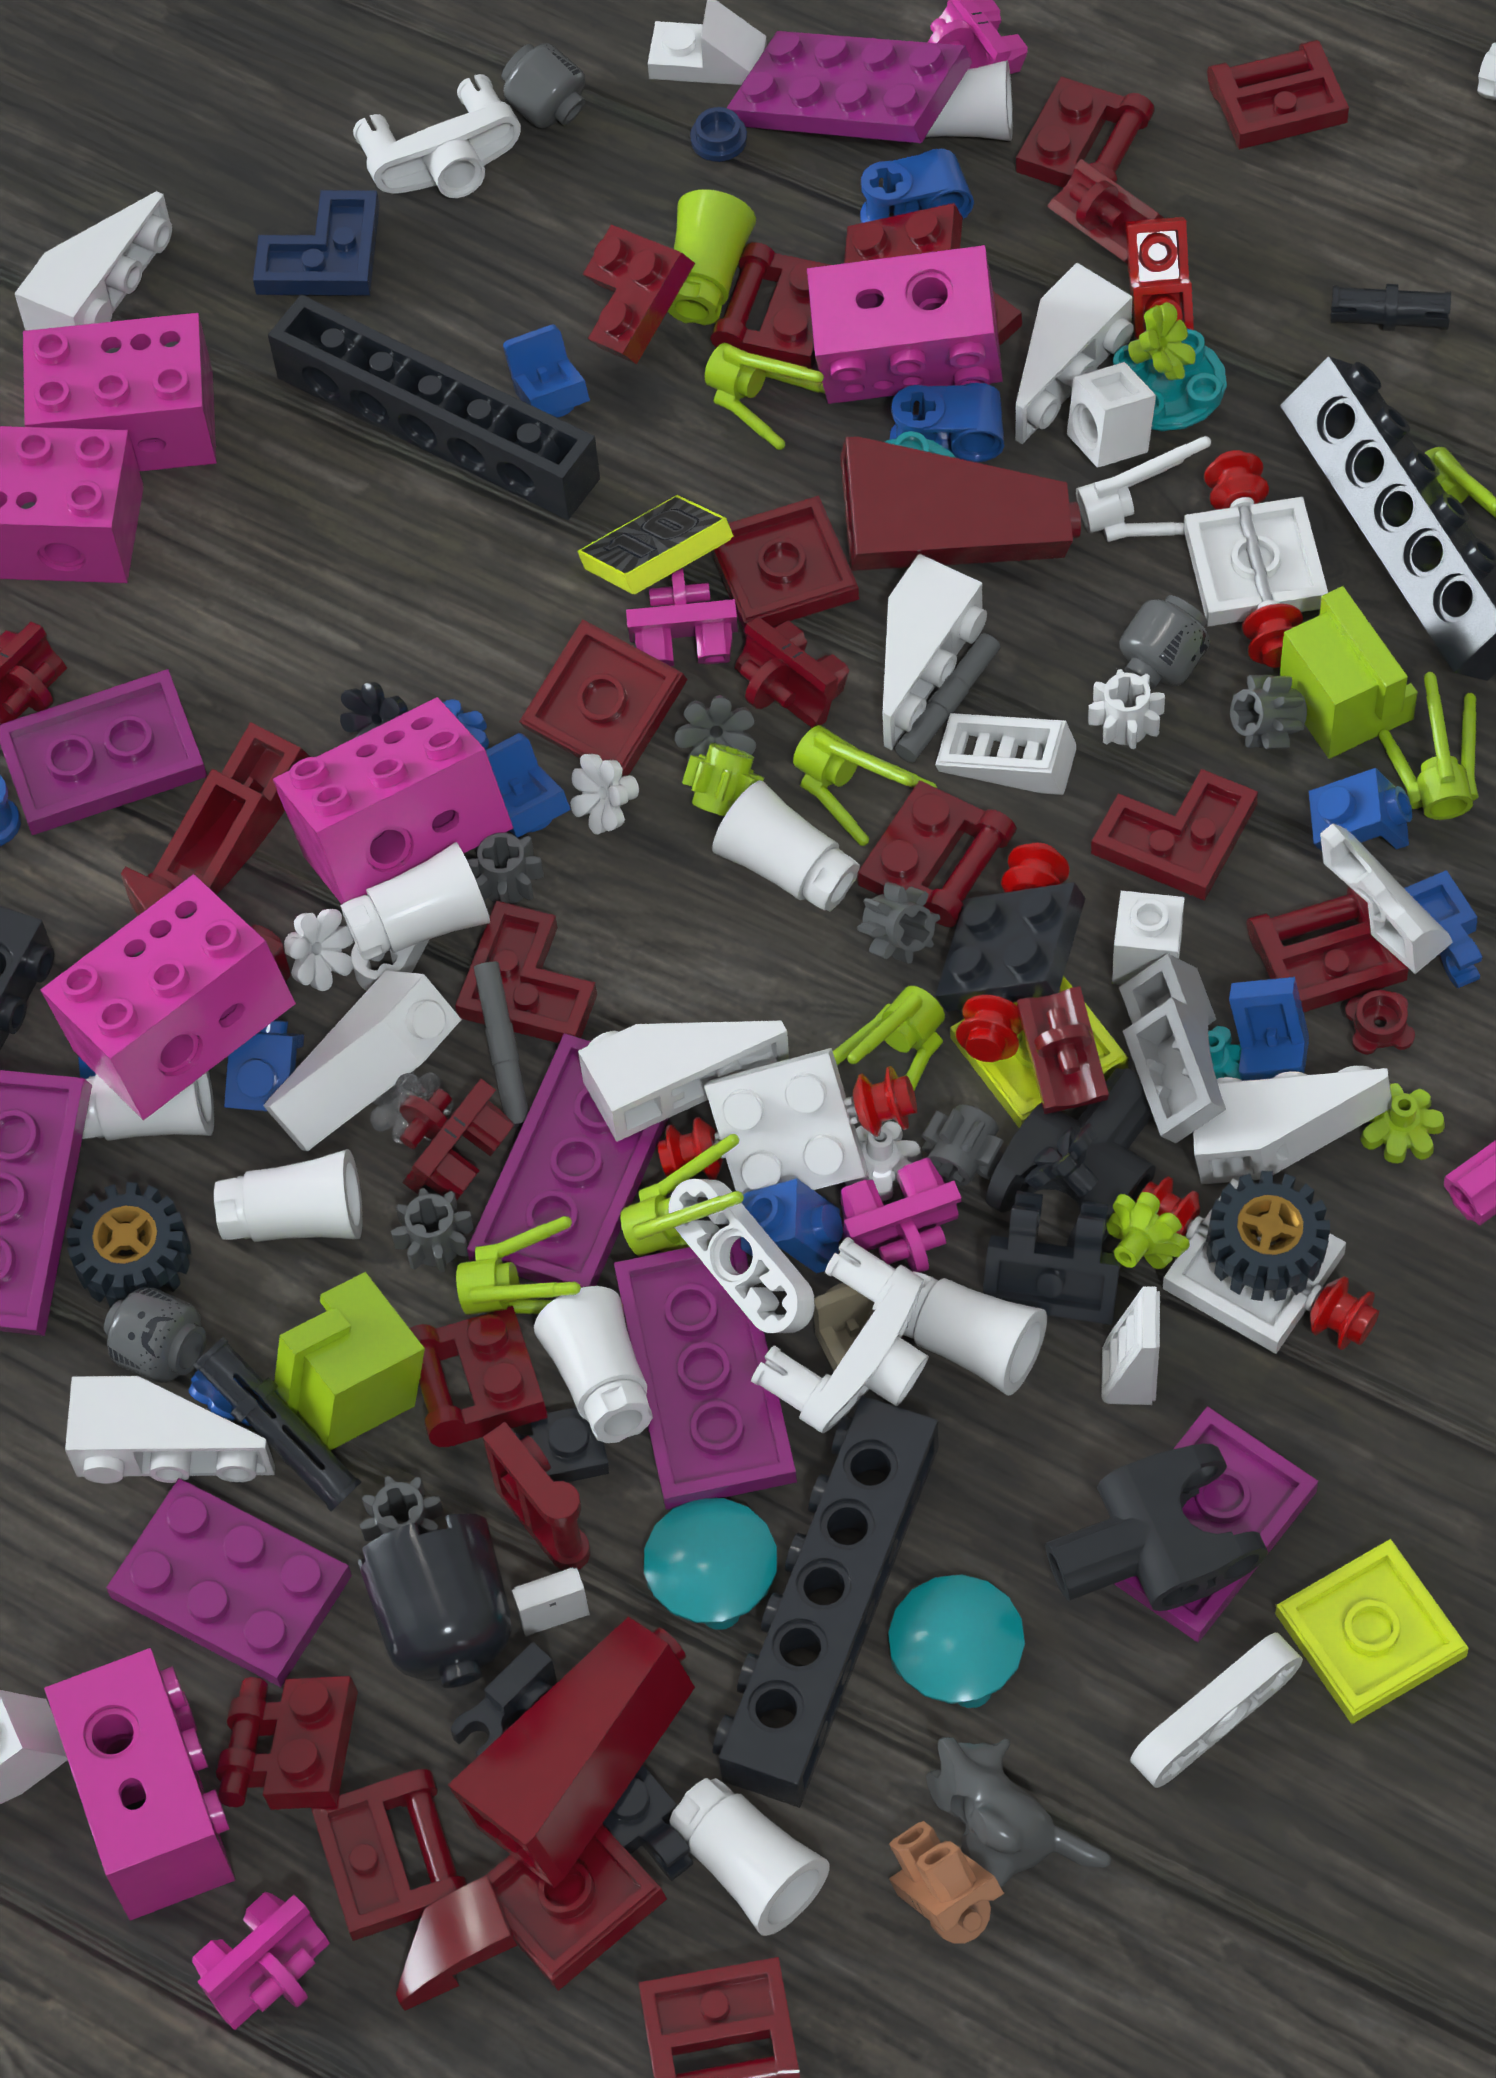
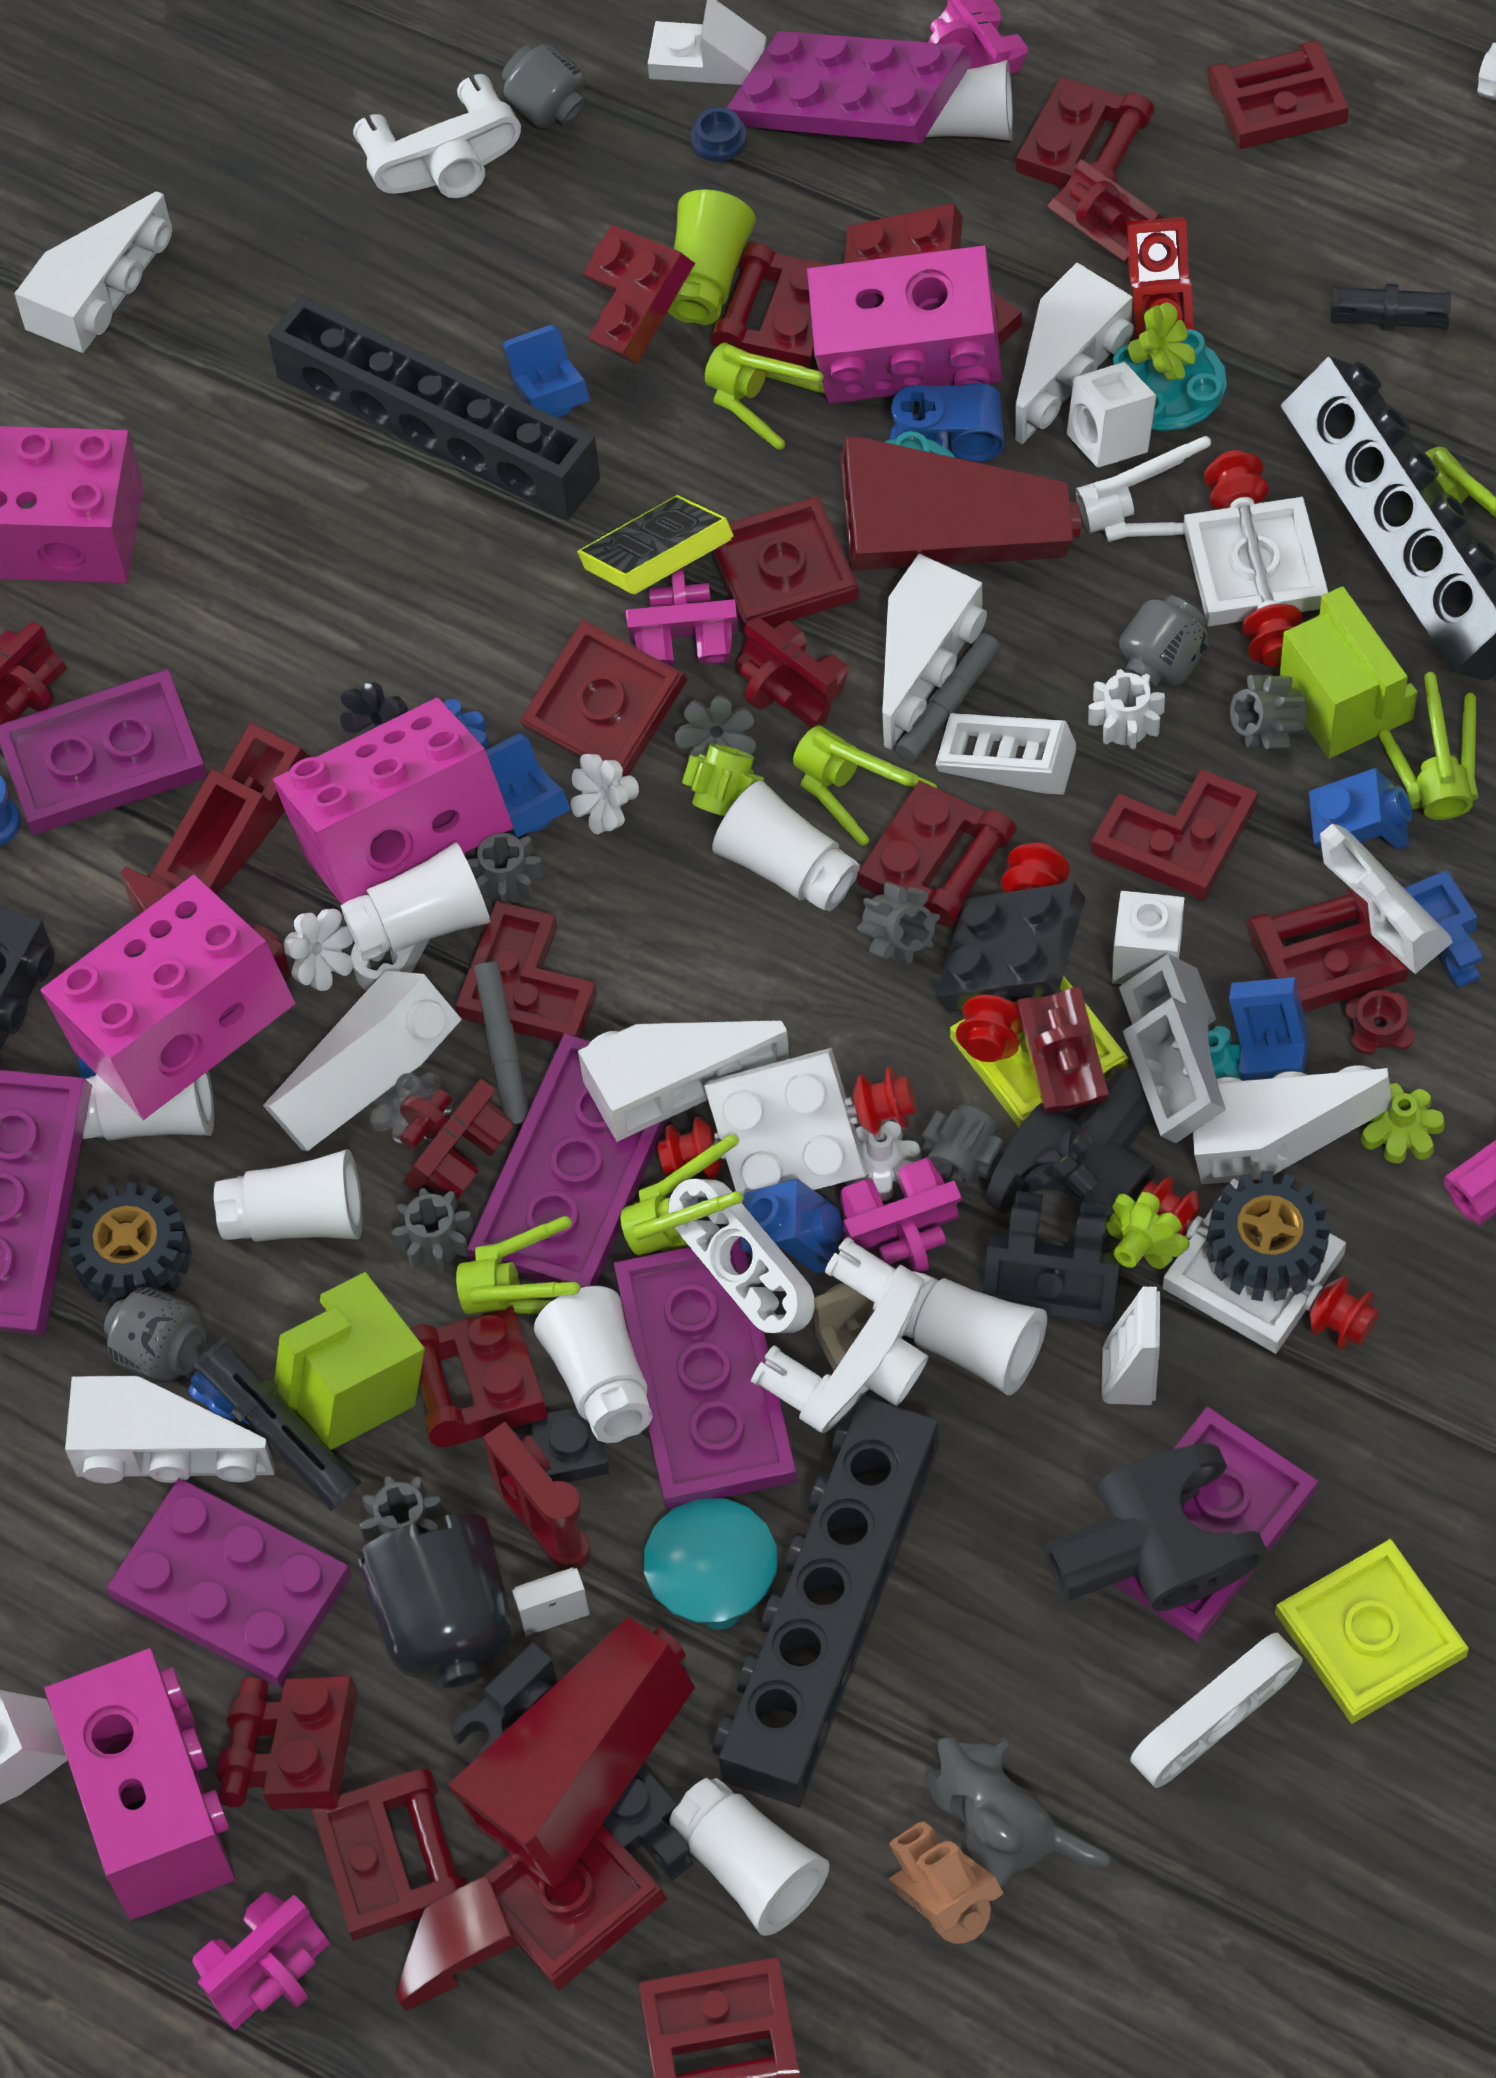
dark pink piece [23,313,217,471] -> none
blue bracket [224,1020,304,1111] -> none
dark blue plate [253,190,380,295] -> none
lime plant [833,986,945,1091] -> none
blue piece [860,149,974,223] -> none
teal dish [888,1574,1025,1708] -> none

